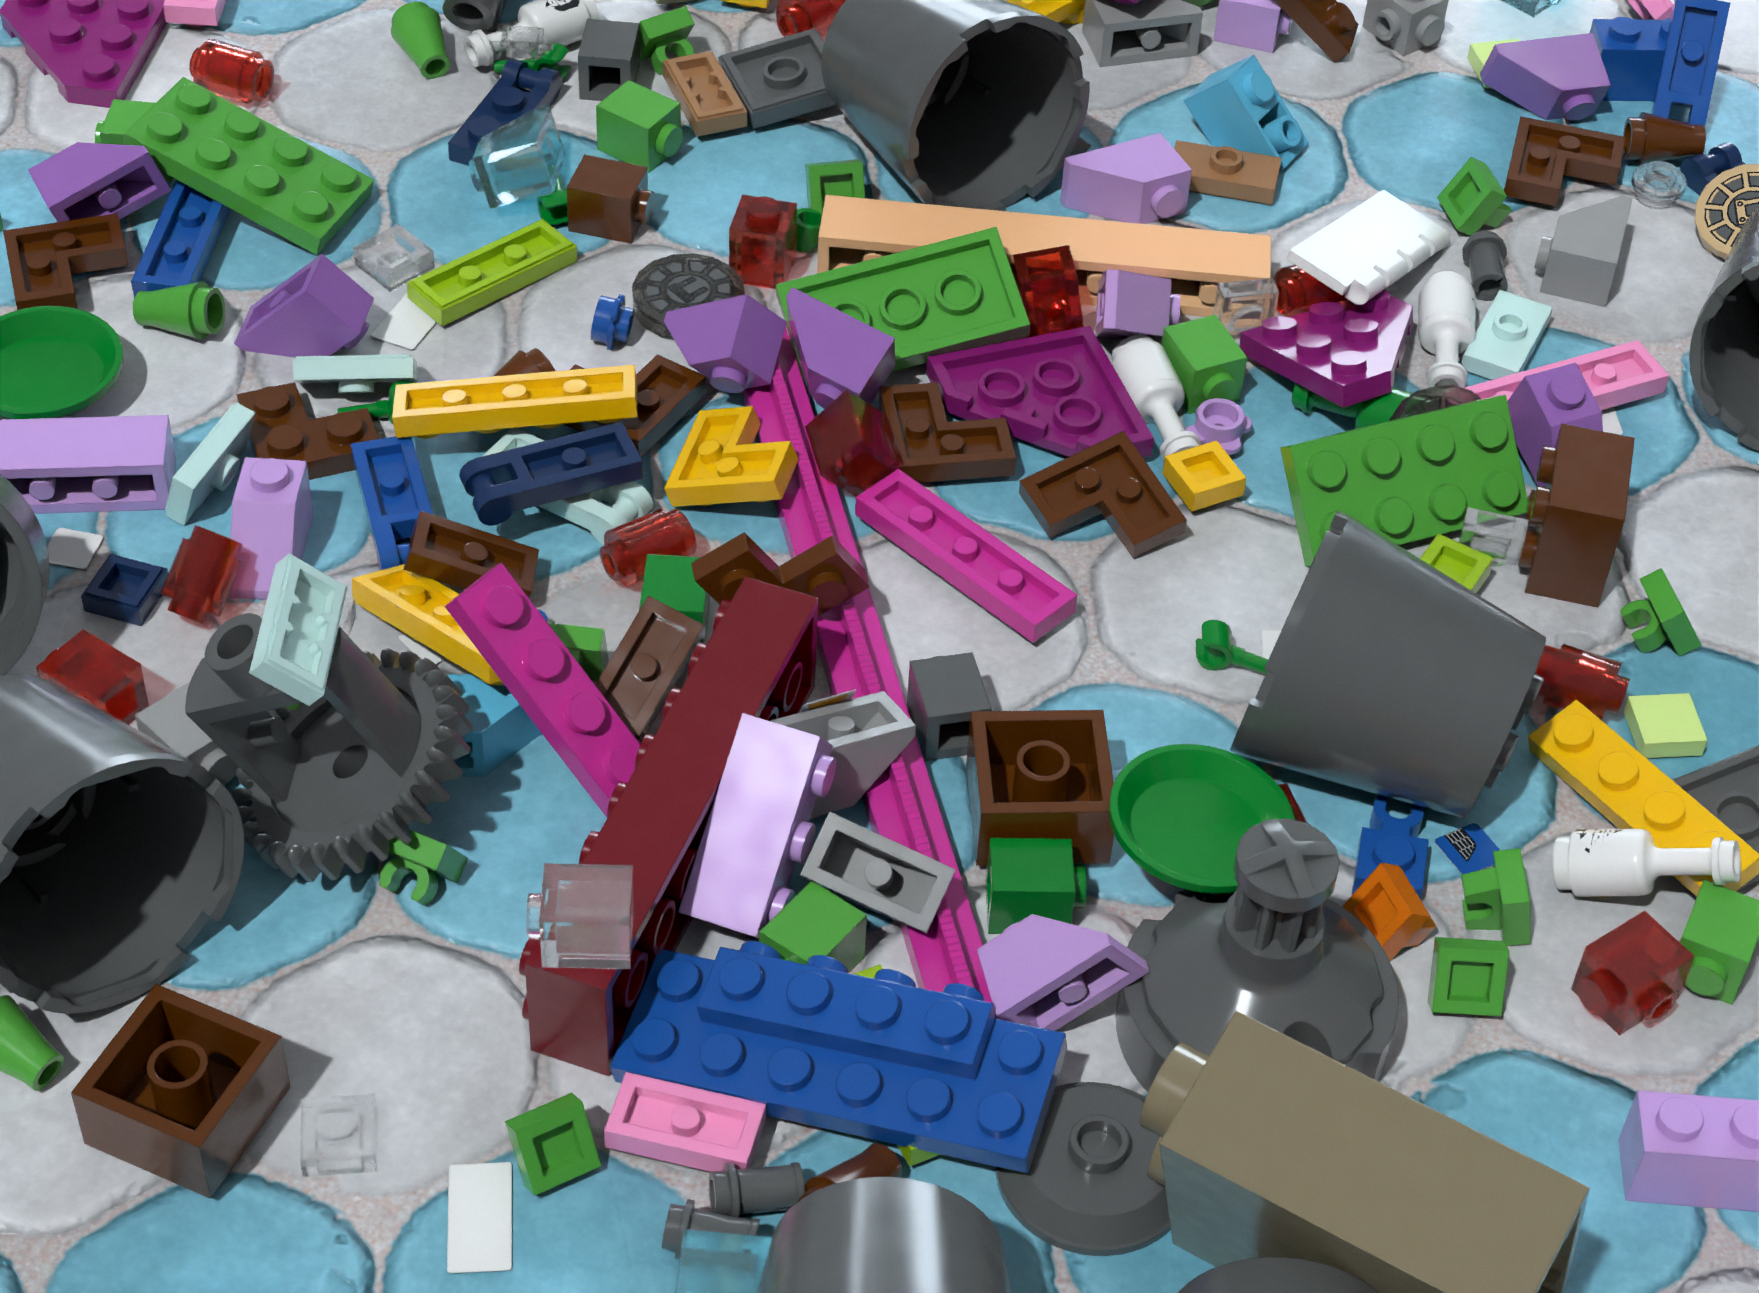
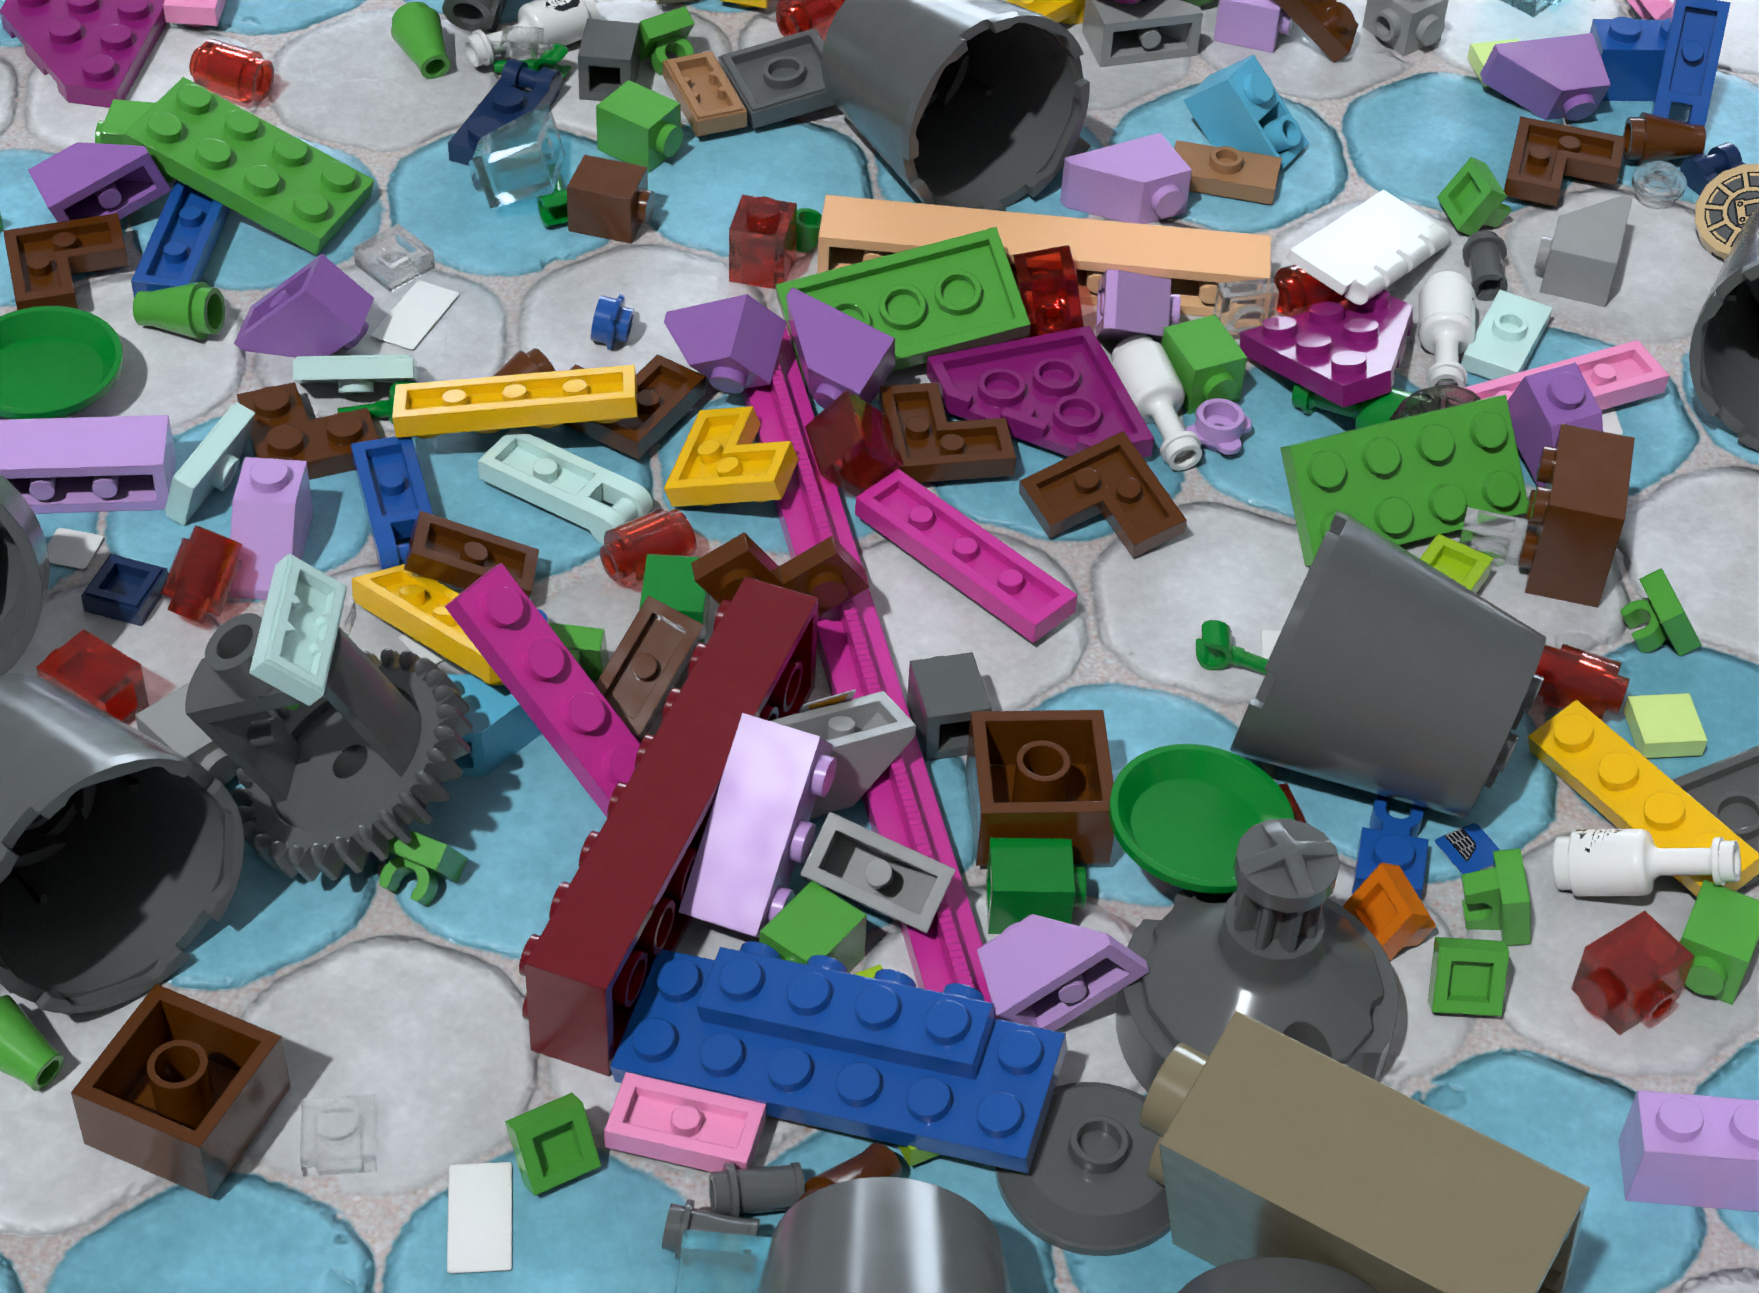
lime tile [407,219,577,326] -> none
dark blue plate [459,422,643,526] -> none
clear brick [526,863,634,969] -> none
tile [632,253,745,340] -> none
bright green tile [805,159,865,215] -> none
yellow plate [1162,440,1246,512] -> none

